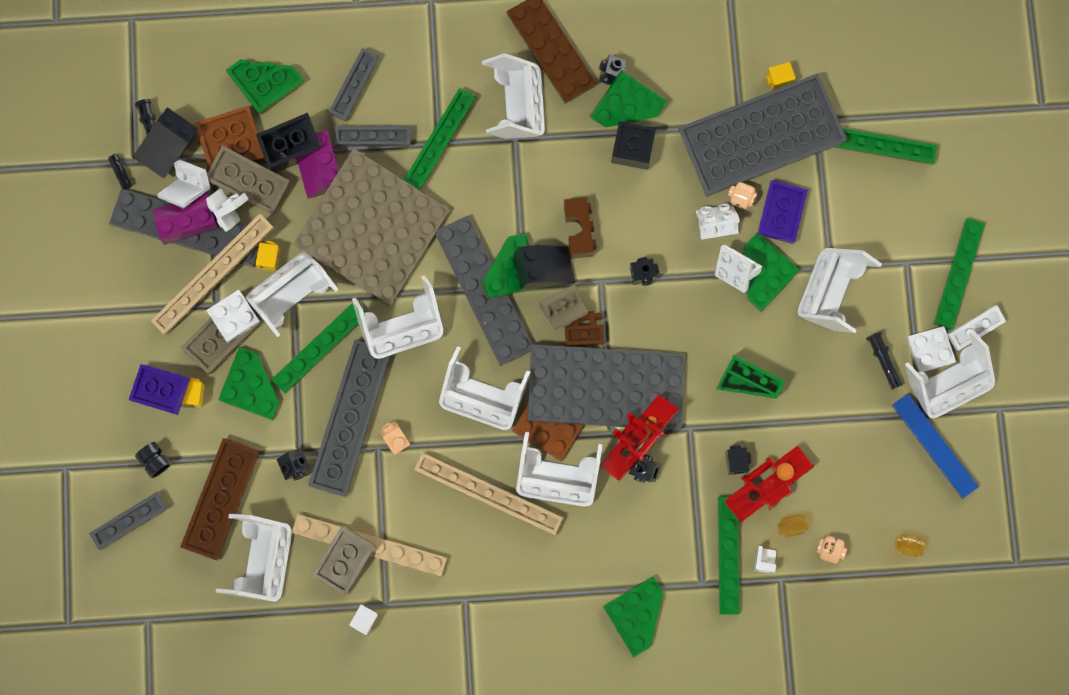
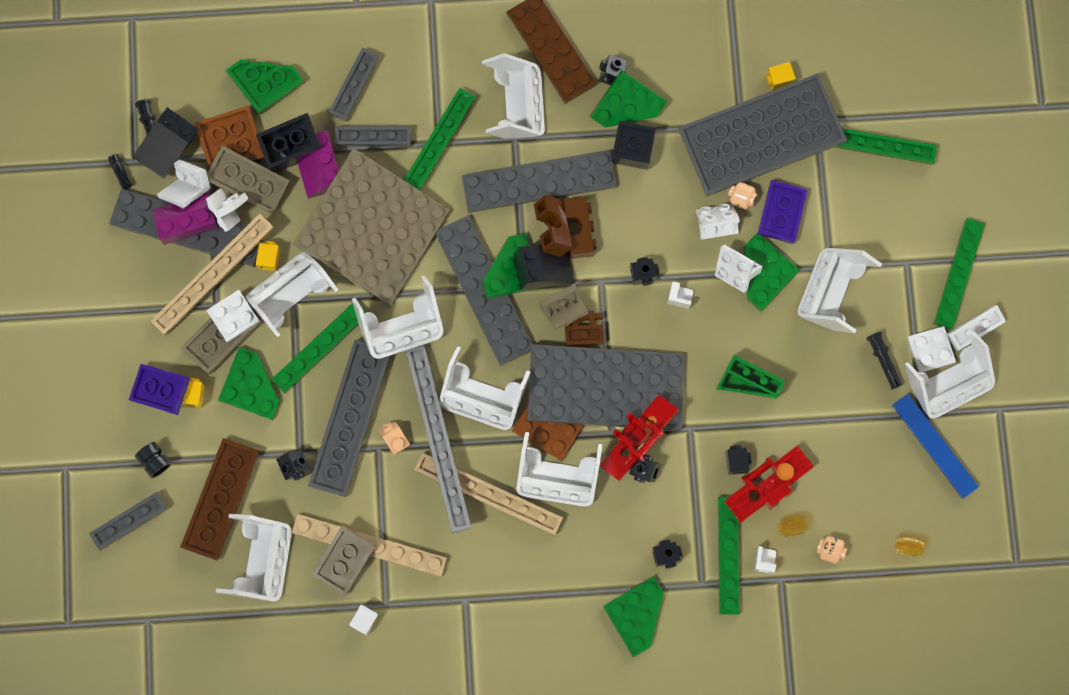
none -> light grey plate [406,345,471,534]
none -> dark grey plate [462,150,617,213]
none -> reddish brown arch [534,195,572,257]
none -> black brick [652,539,683,569]
none -> white panel [667,281,694,309]

